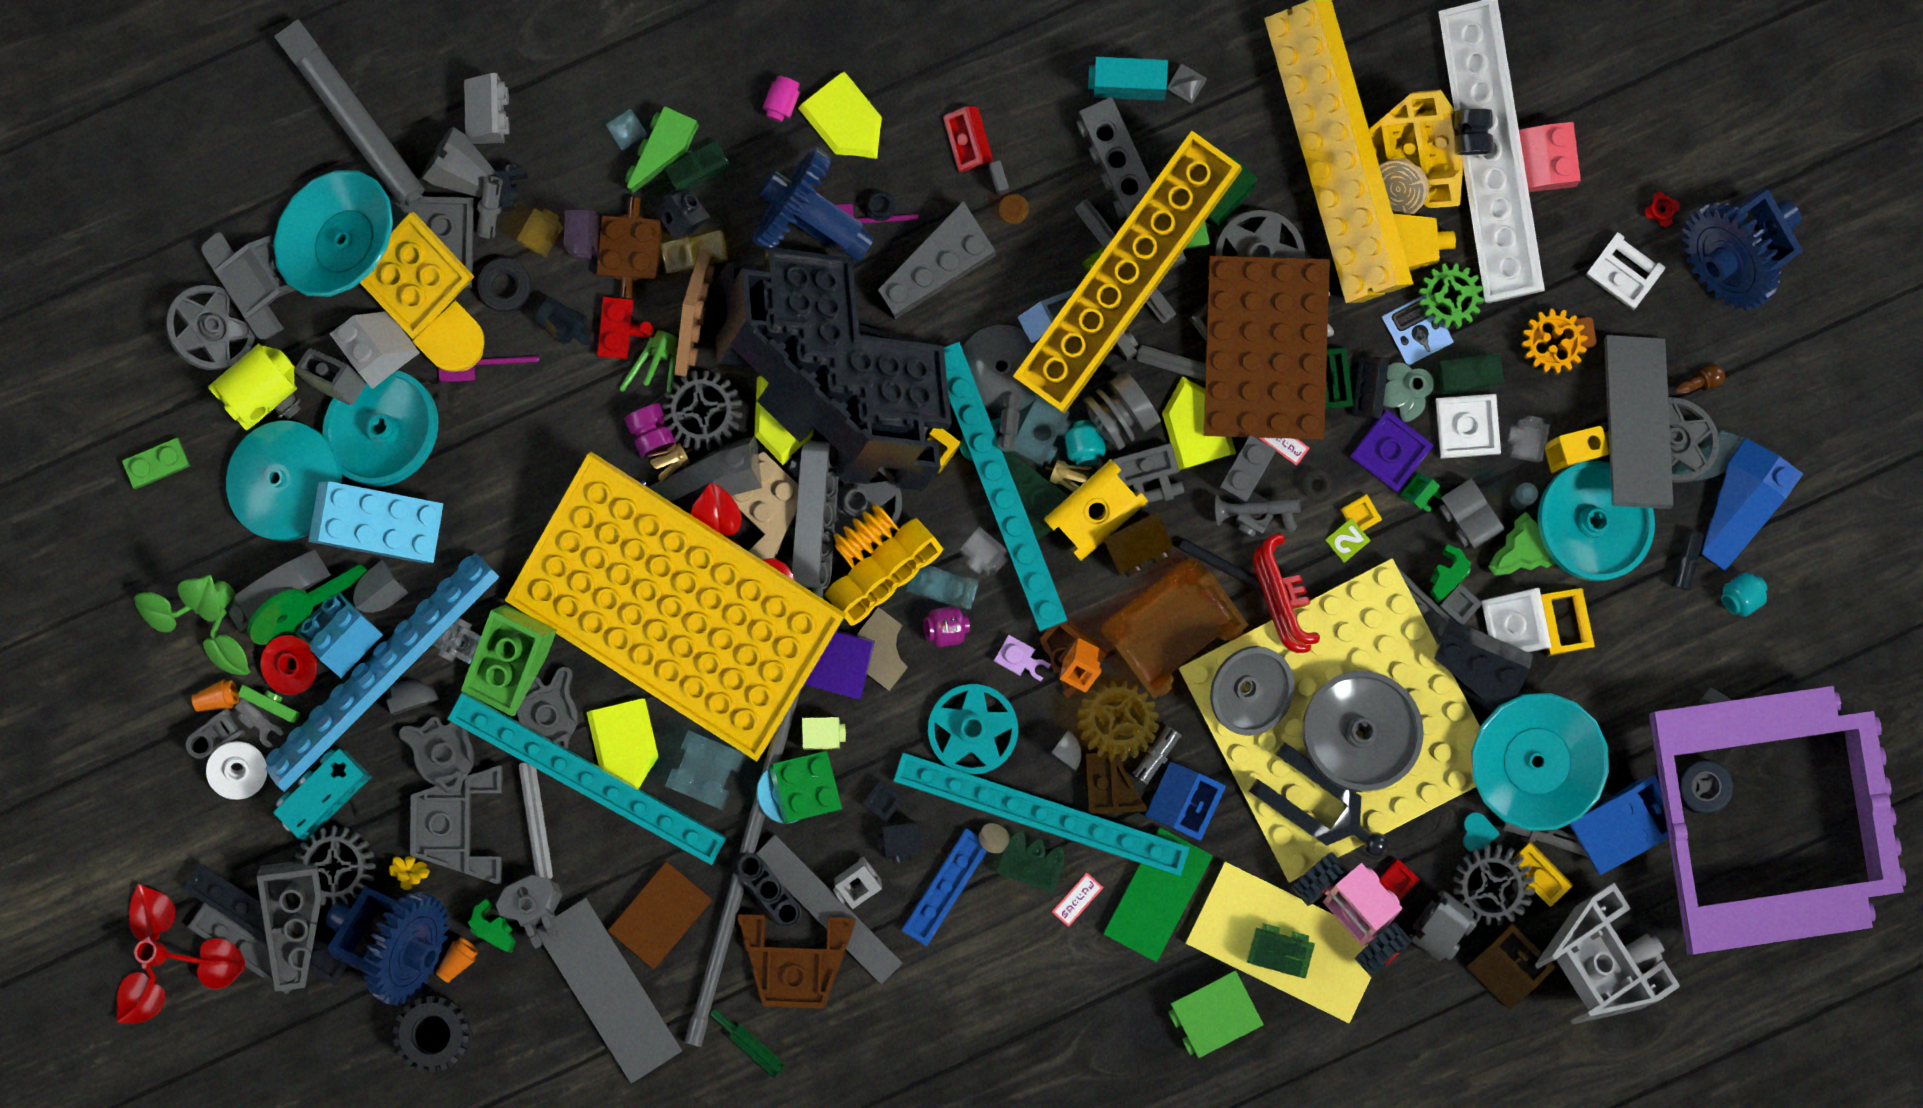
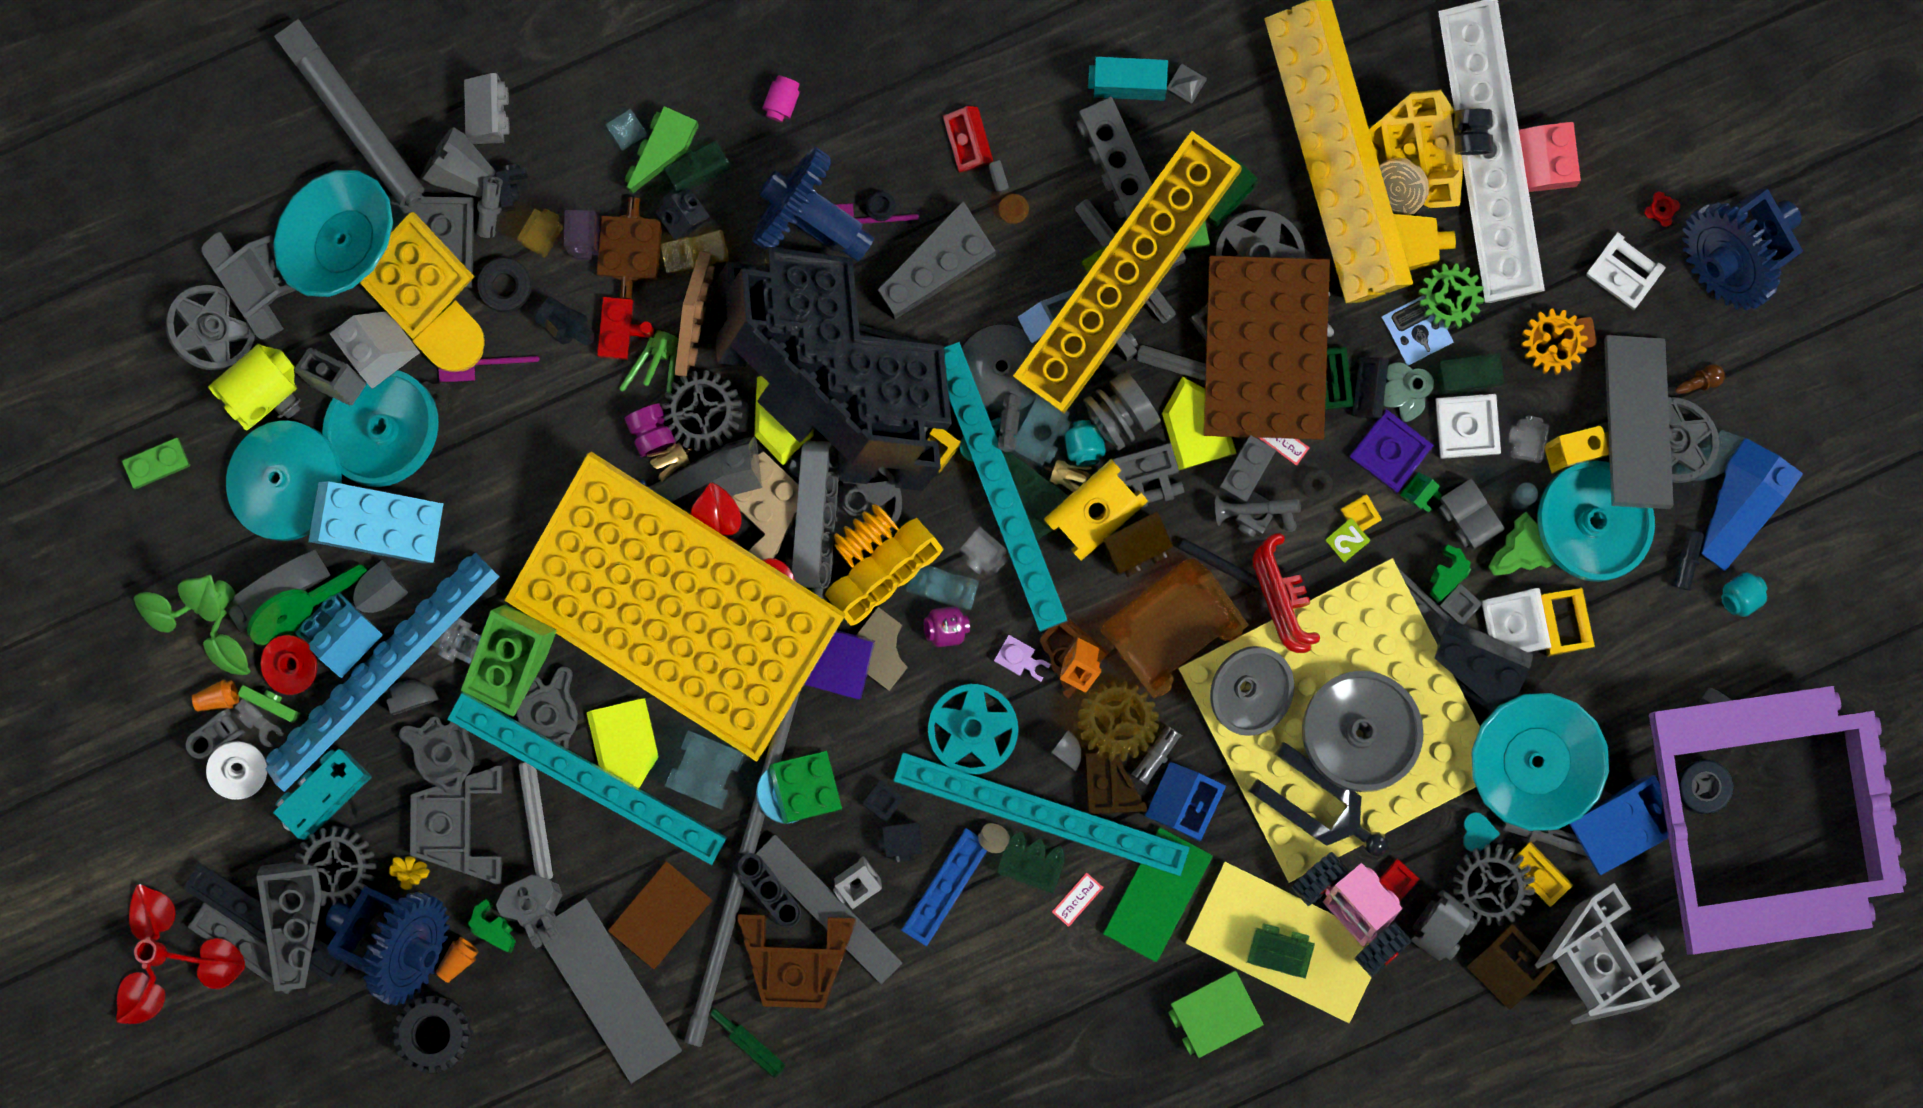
neon yellow tile [798,71,882,159] -> none
yellowish green brick [802,717,846,750] -> none

